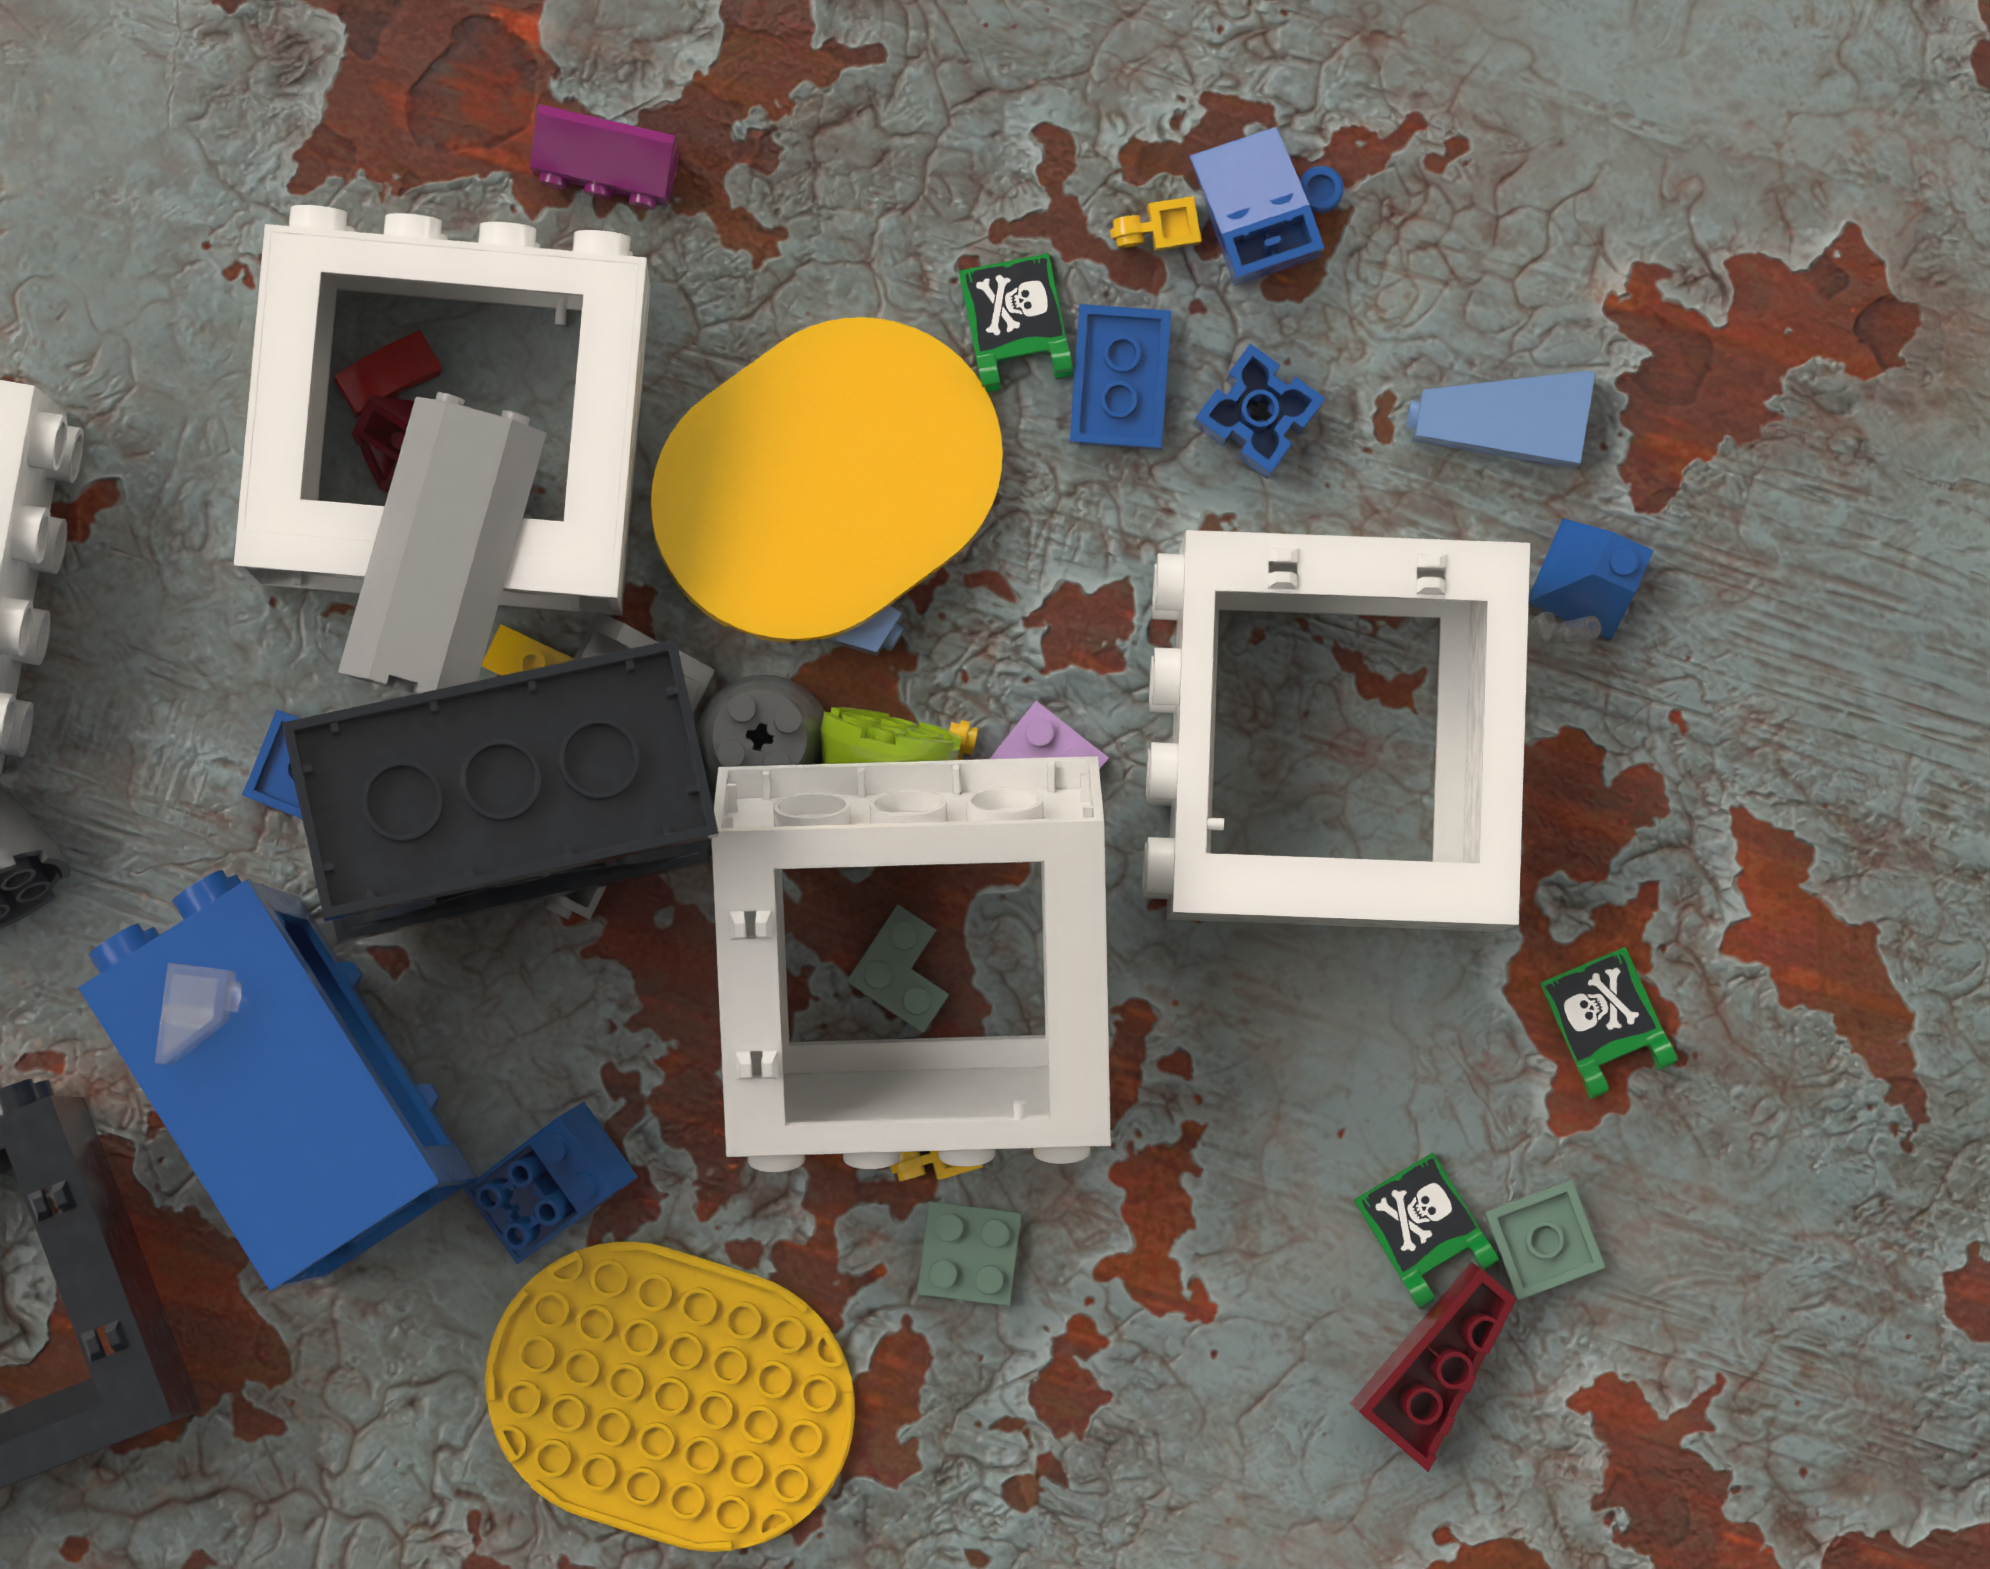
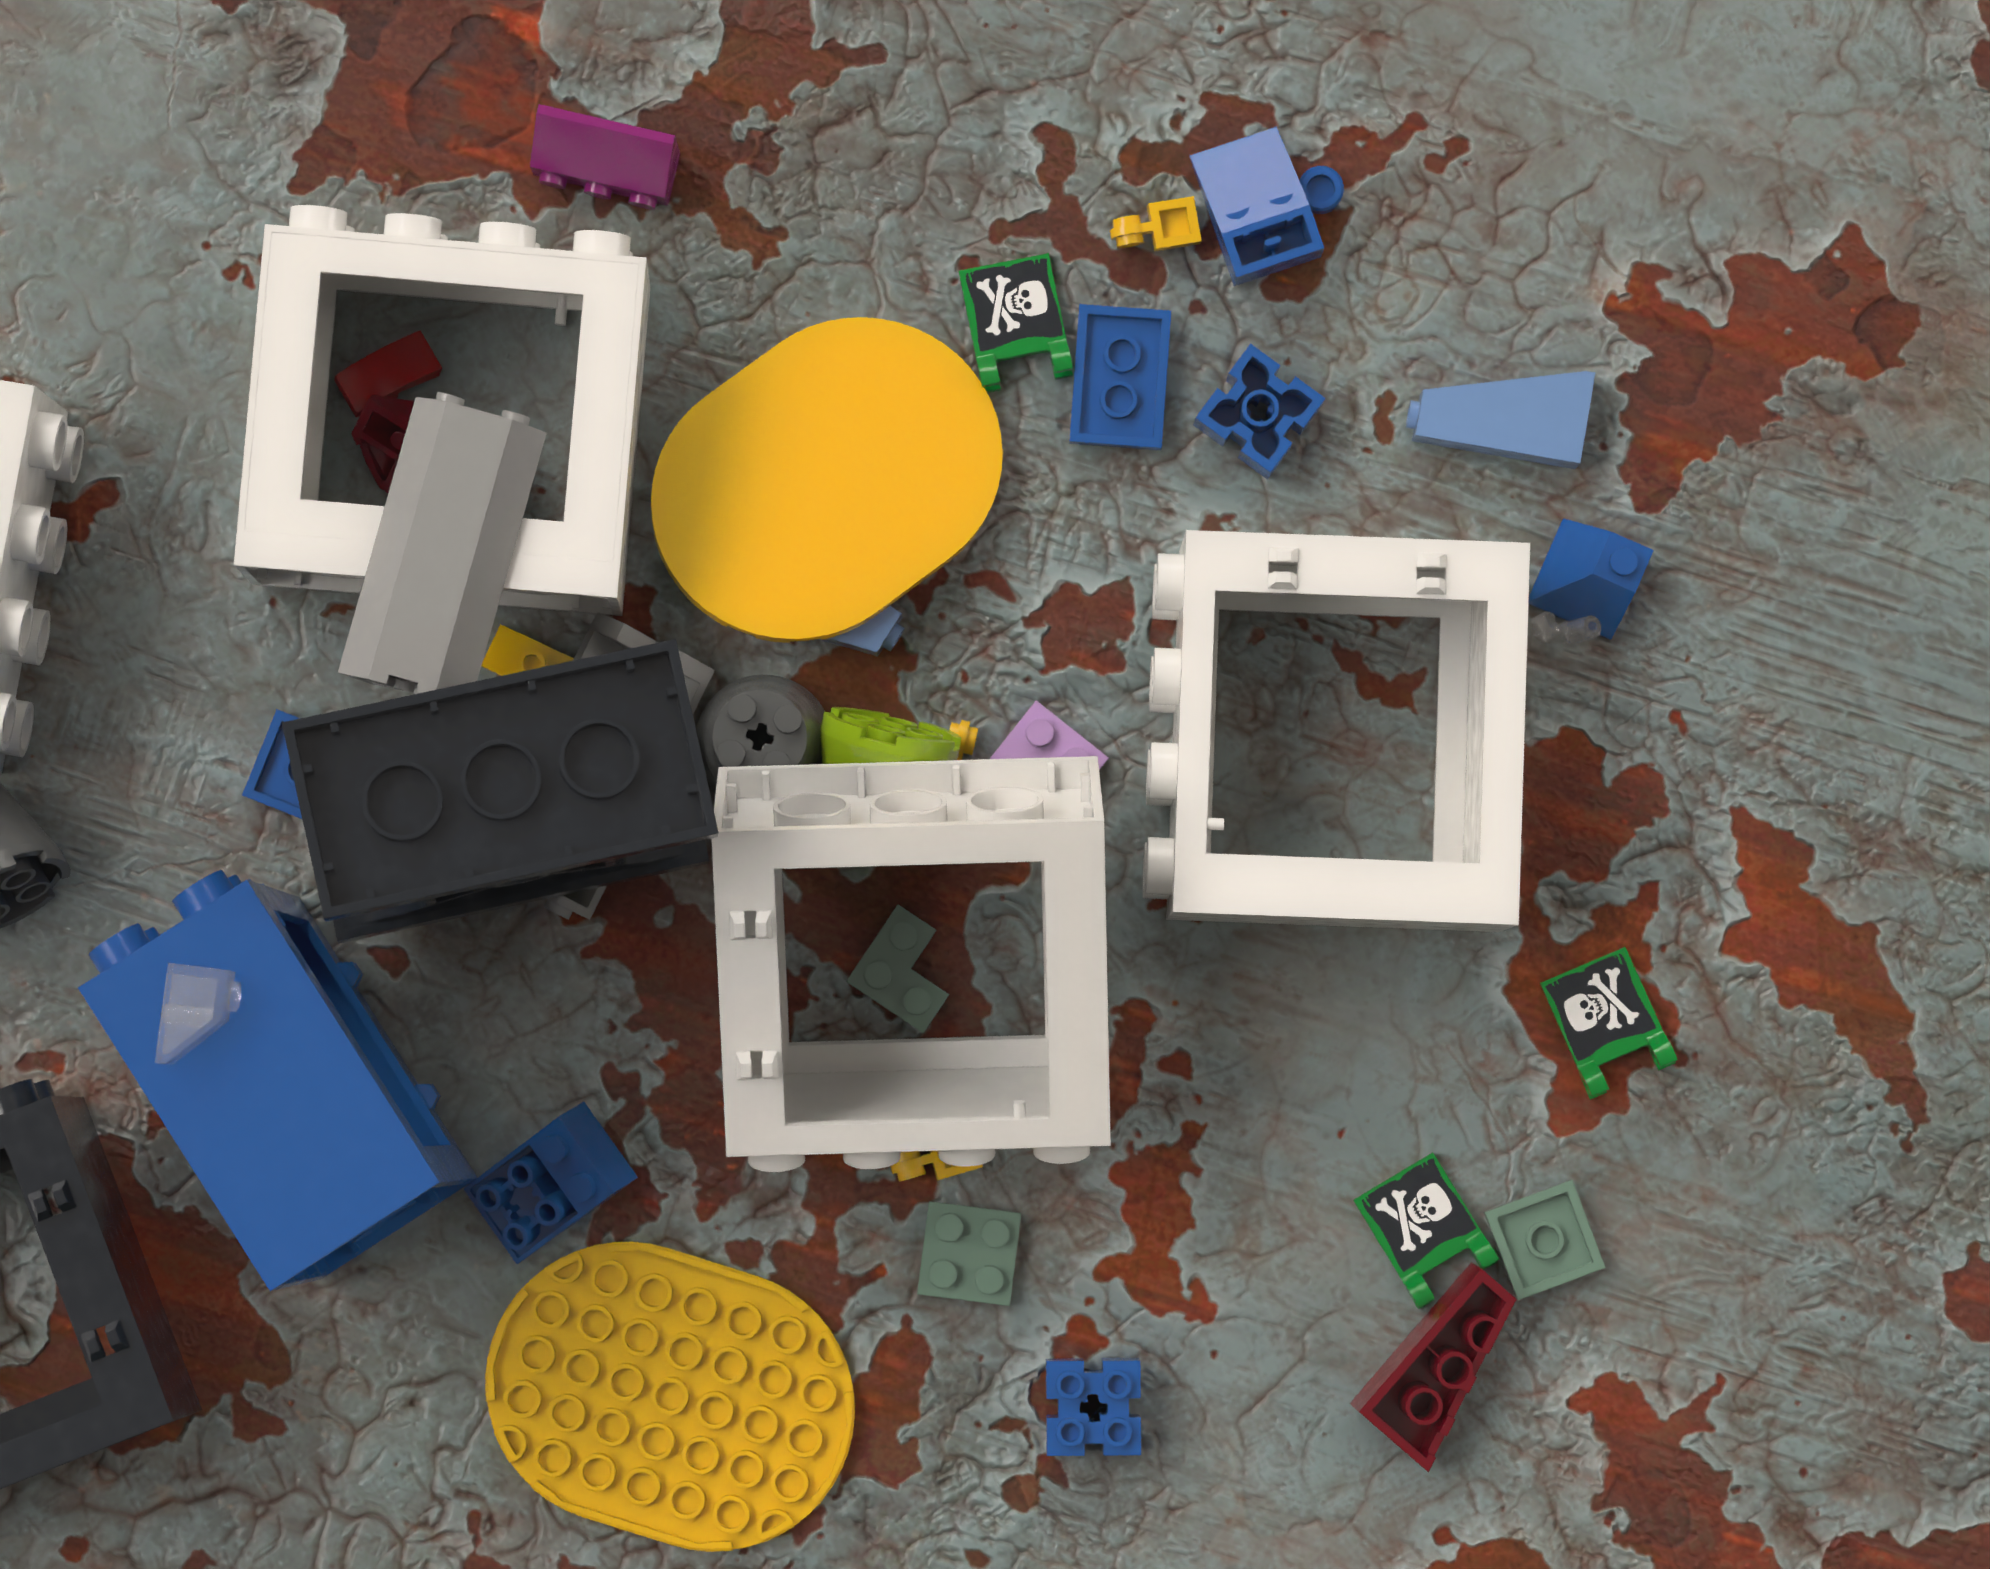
none -> blue brick [1046,1358,1141,1456]

